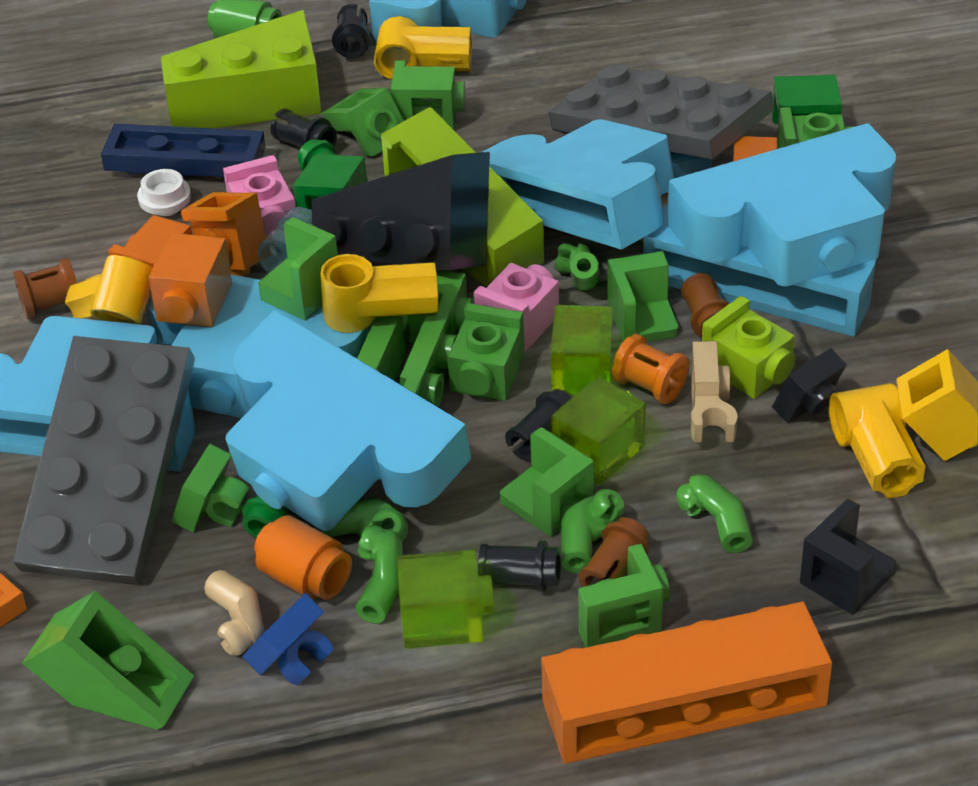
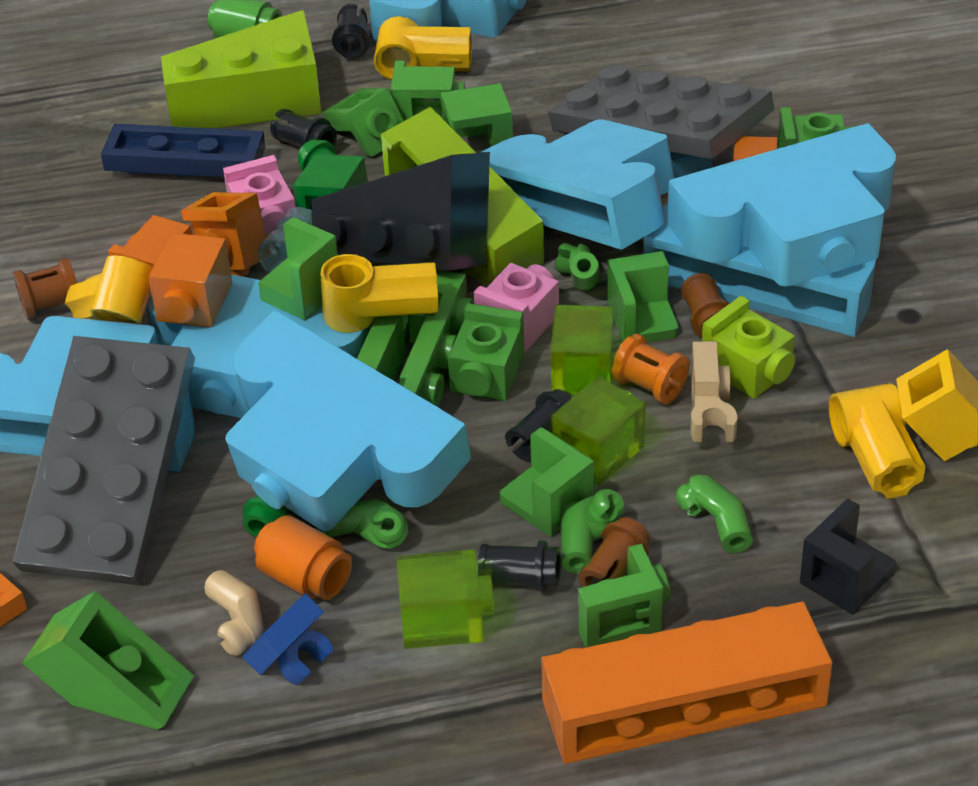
white plate [137,169,191,217] -> none
bright green tile [171,444,249,533] -> none
bright green arm [355,525,403,624] -> none
green panel [771,75,842,124] -> none
black plate [772,348,847,424] -> none
none -> bright green panel [441,83,513,147]

